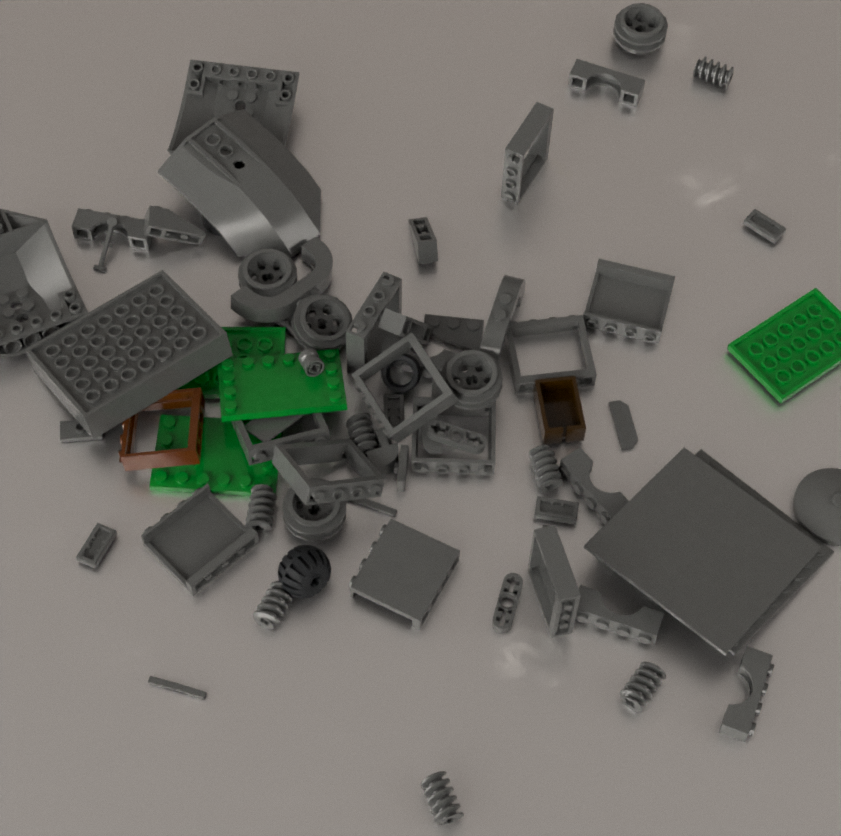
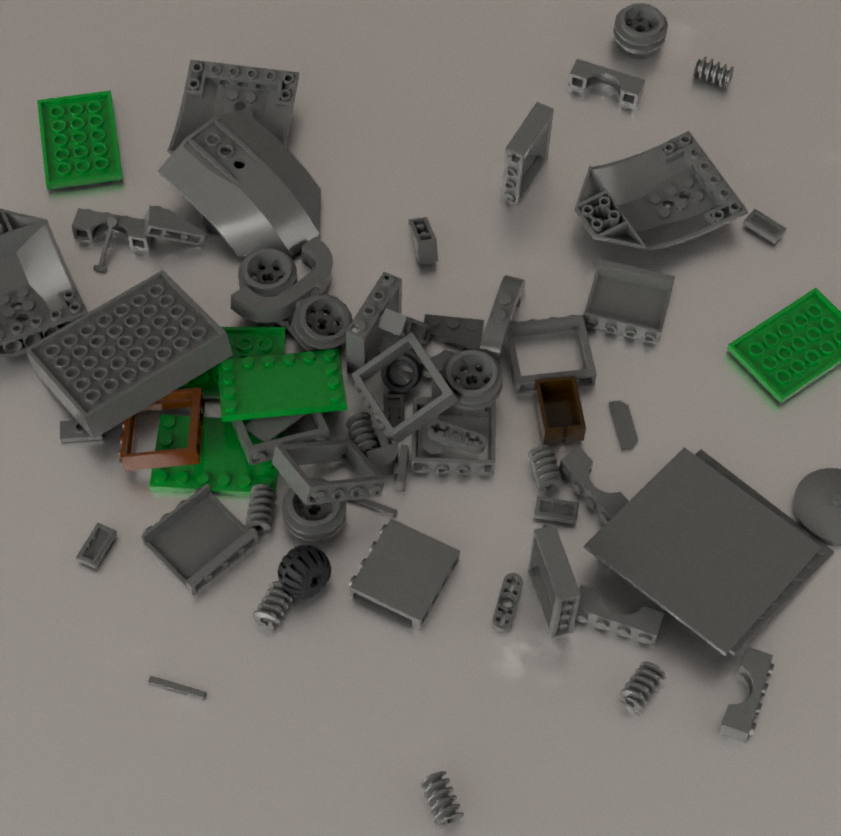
dark grey wheel [298,348,324,377] -> none
none -> green plate [37,90,123,190]
none -> dark grey wedge [575,131,748,250]

